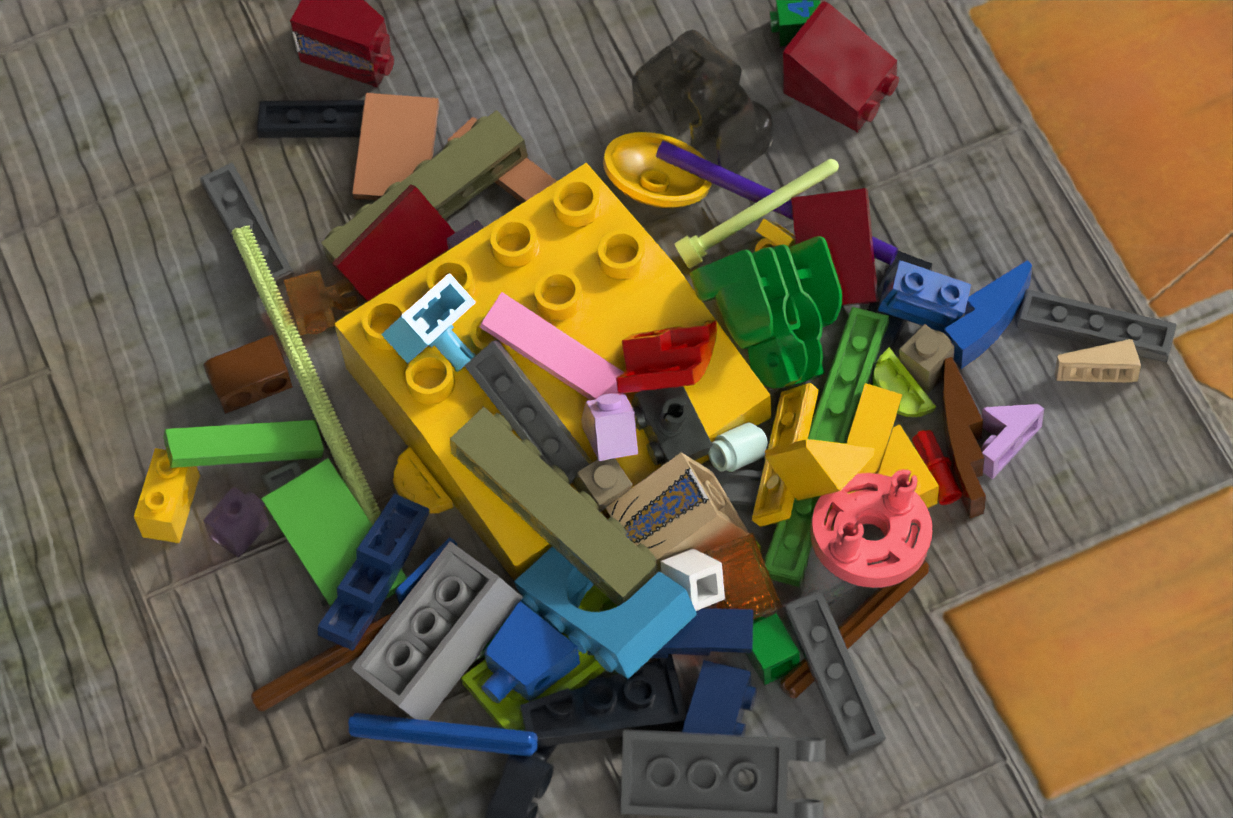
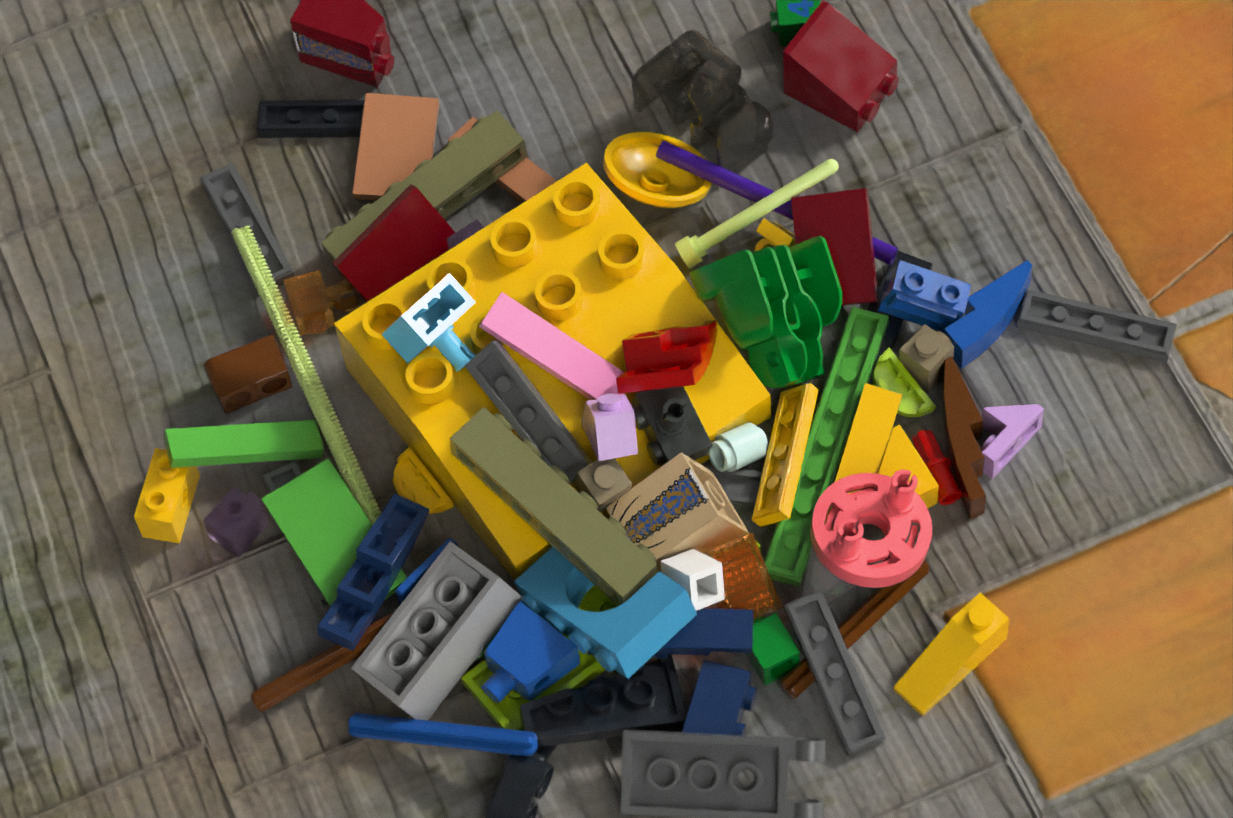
yellow slope [765,439,875,501] -> none
tan slope [1055,339,1141,382] -> none
none -> yellow slope [893,593,1009,717]

